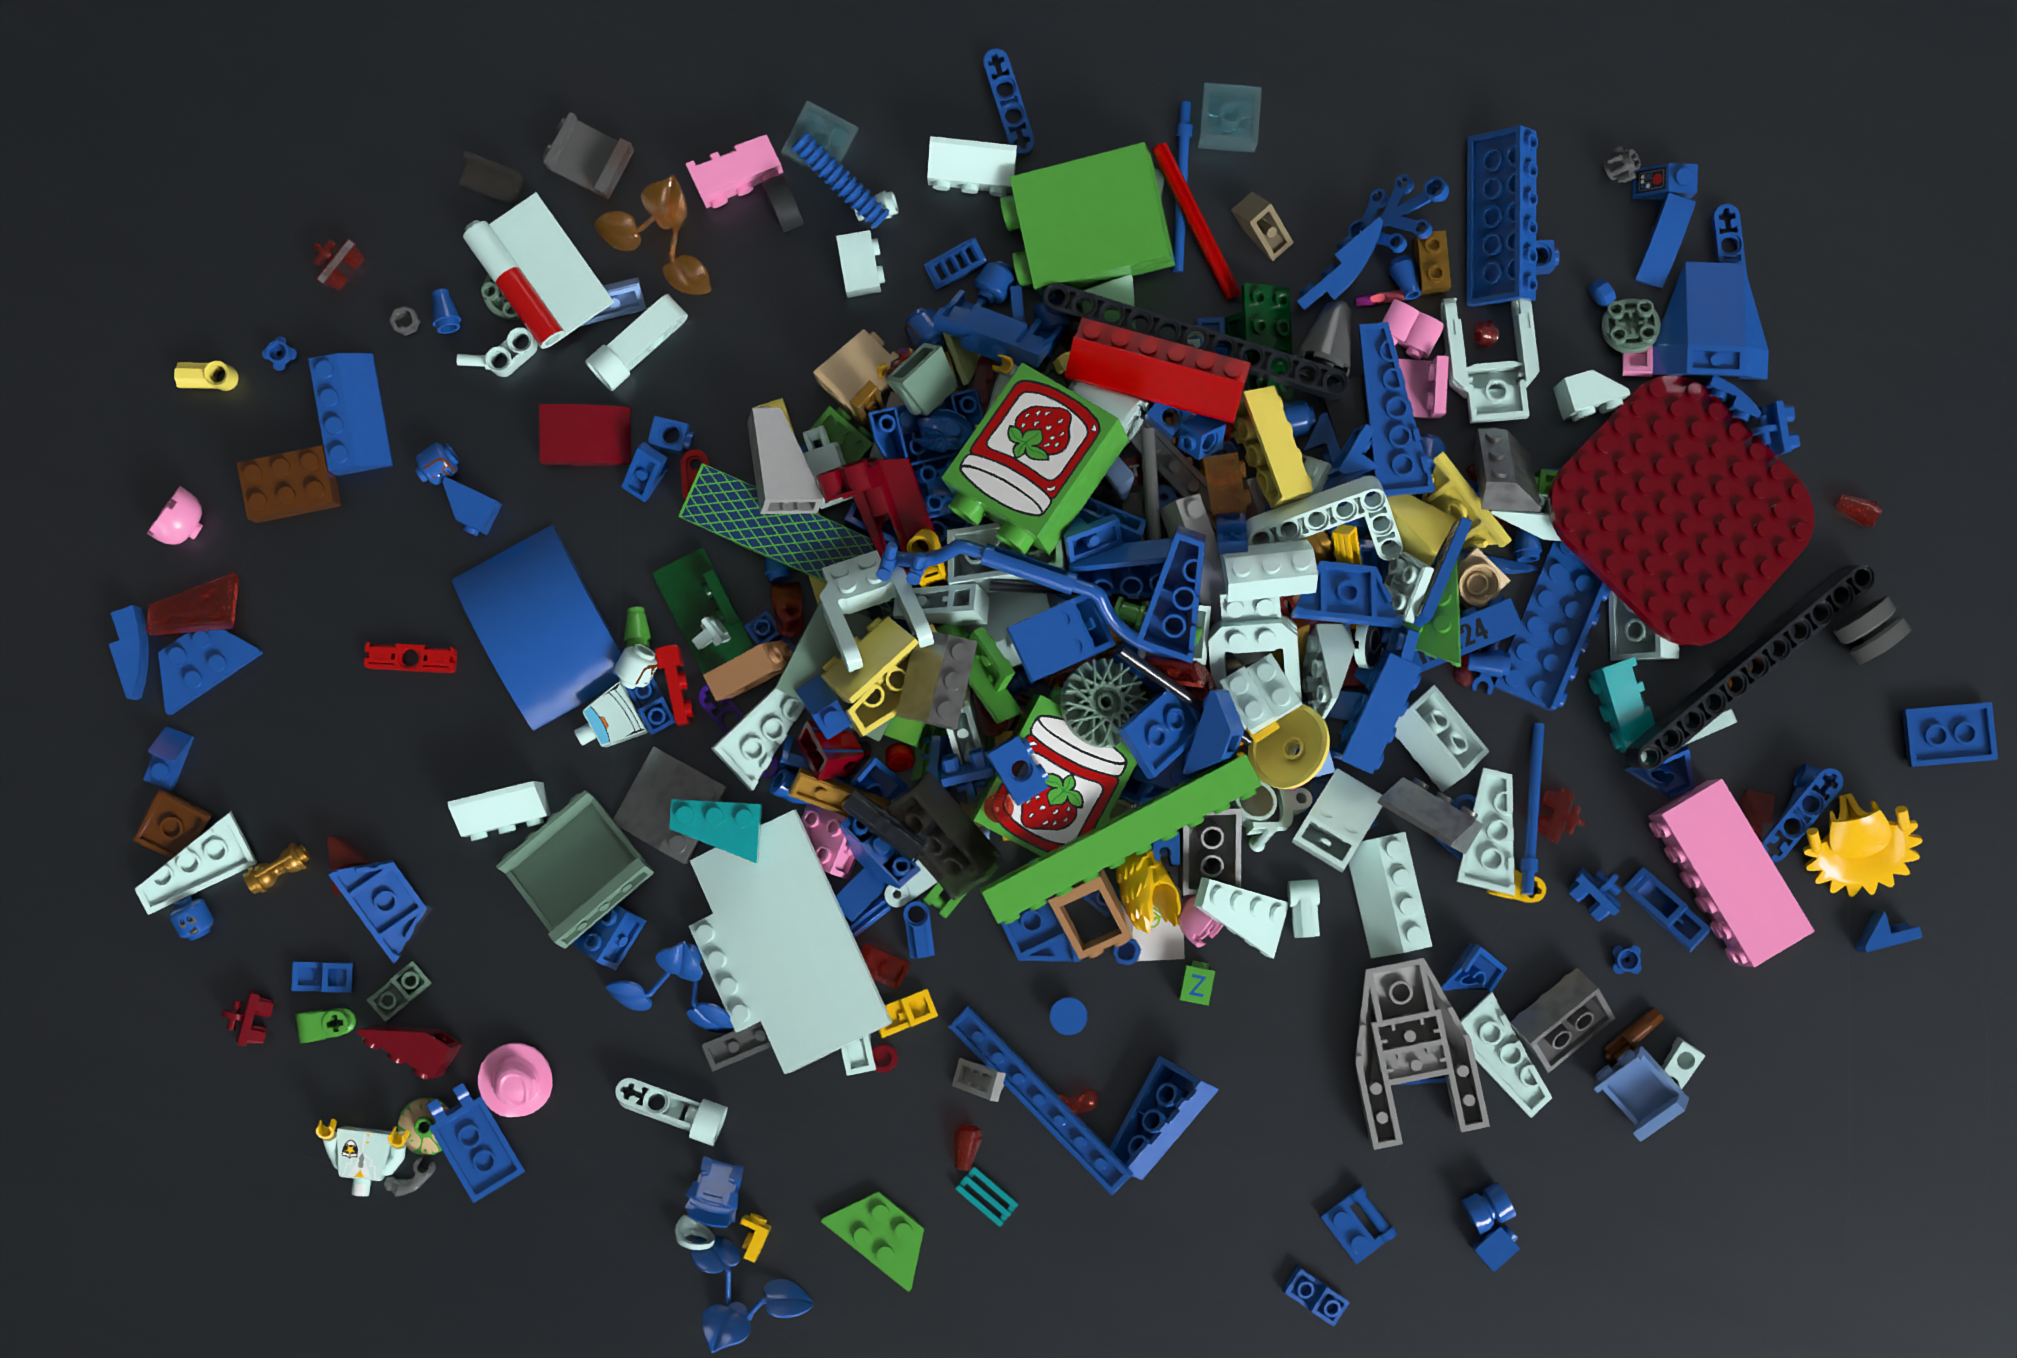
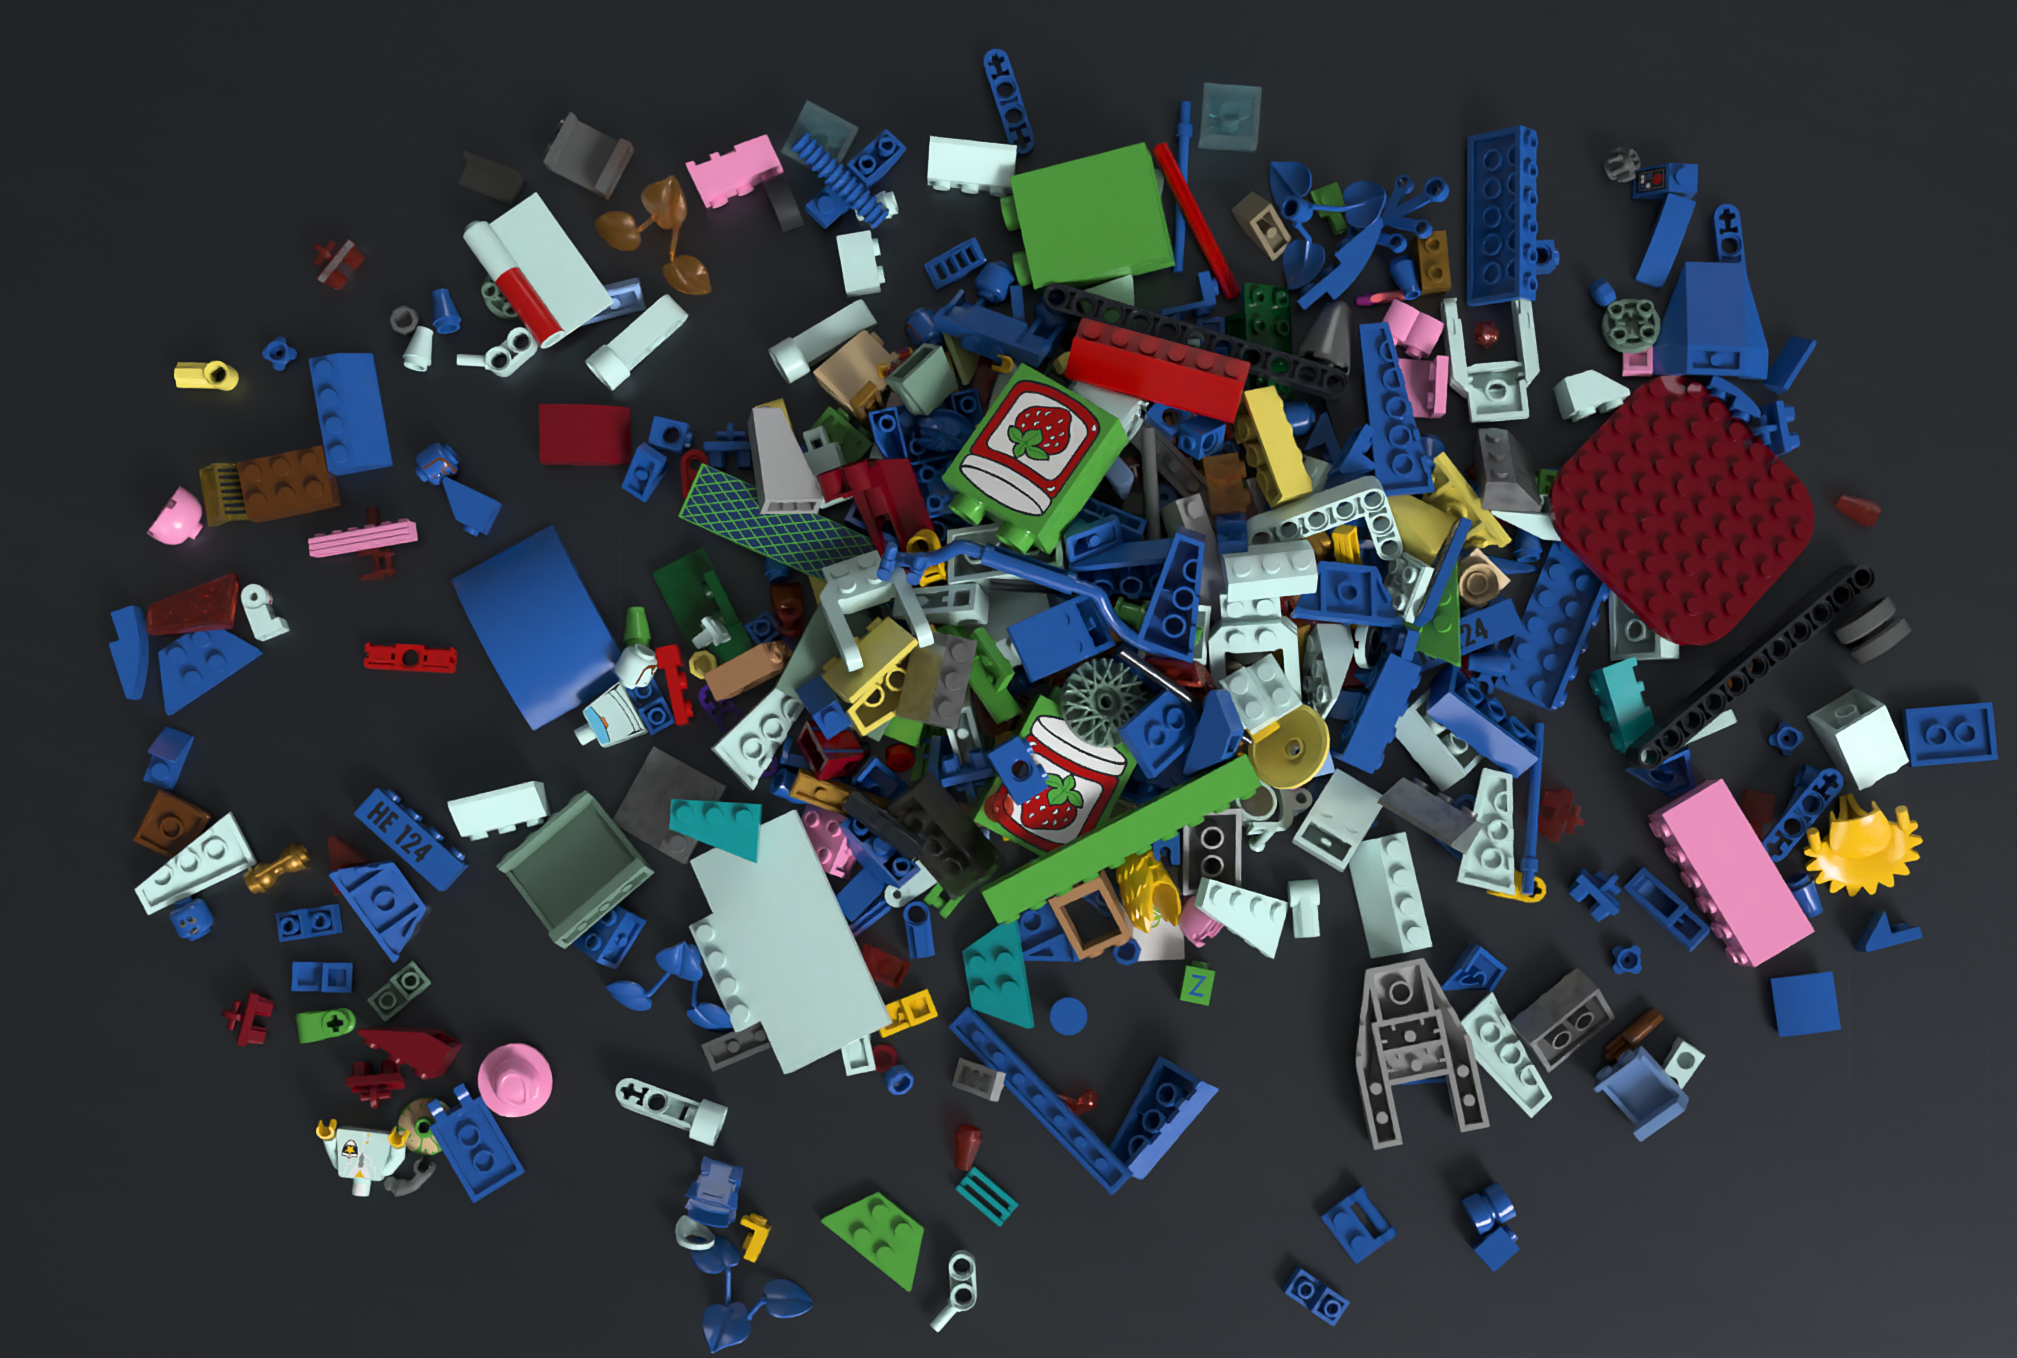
none -> clear yellow panel [199,463,249,526]
none -> light aqua leg [241,584,290,641]
none -> blue slope [275,904,343,942]
none -> bright pink piece [308,518,418,558]
none -> dark red hips [346,1059,406,1109]
none -> blue brick [354,788,469,891]
none -> clear red piece [357,507,397,581]
none -> light aqua cone [403,326,433,371]
none -> light yellow tile [689,650,718,679]
none -> blue hips [704,423,753,469]
none -> light aqua beam [768,299,878,384]
none -> blue slope [805,129,906,229]
none -> blue tile [883,1065,914,1095]
none -> light aqua beam [930,1250,977,1332]
none -> teal wing [962,920,1035,1029]
none -> blue bracket [1158,271,1219,321]
none -> blue plant [1270,161,1386,290]
none -> bright green plate [1309,182,1347,236]
none -> blue wedge [1426,663,1541,779]
none -> blue slope [1762,337,1817,395]
none -> blue plate [1768,721,1804,756]
none -> blue slope [1771,971,1841,1037]
none -> blue cone [1786,872,1823,918]
none -> light aqua slope [1807,688,1909,791]

